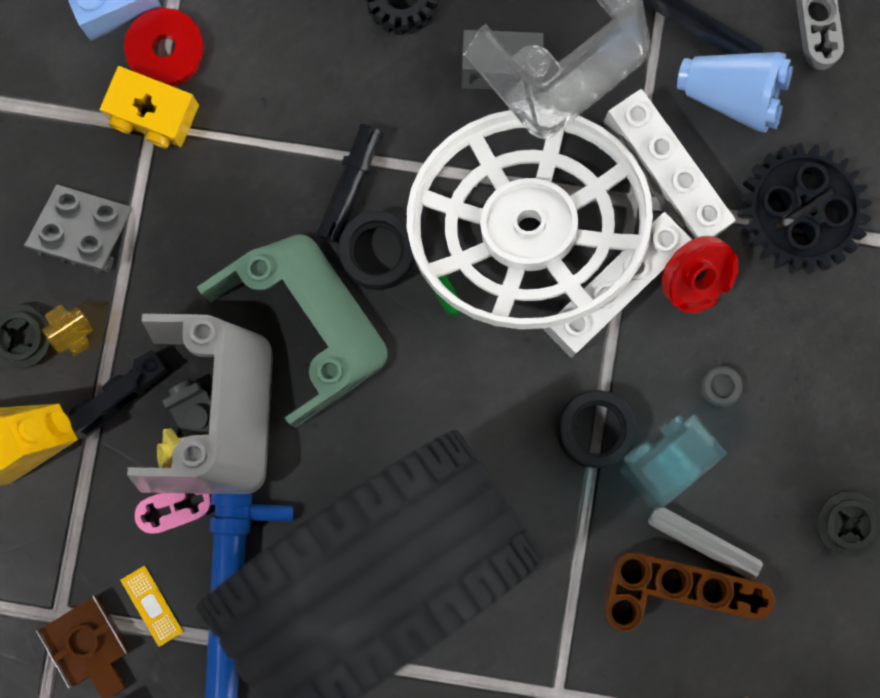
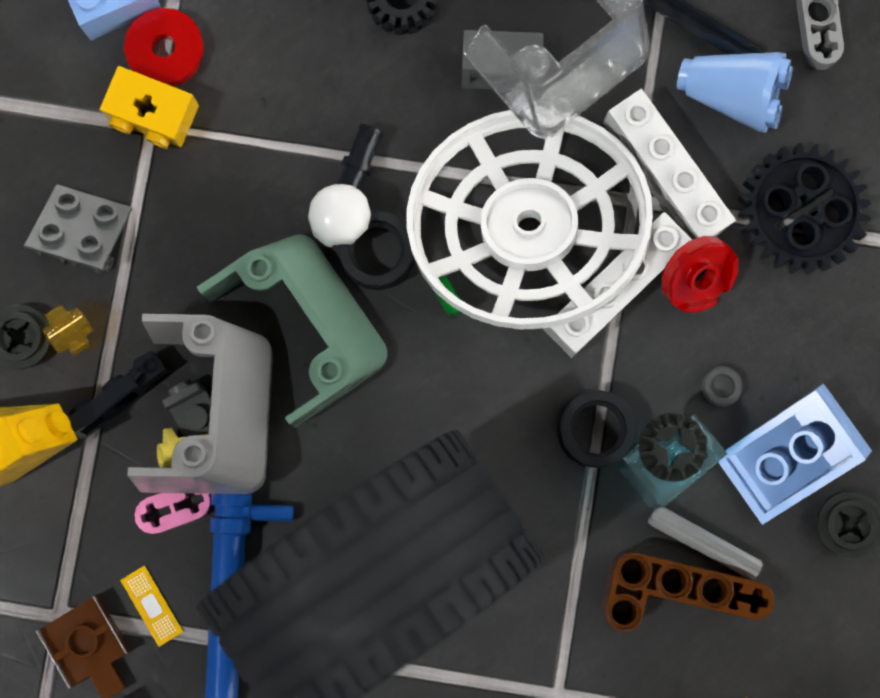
none -> white hair [308,184,371,247]
none -> pearl dark grey gear [638,413,708,482]
none -> light blue slope [715,383,872,525]

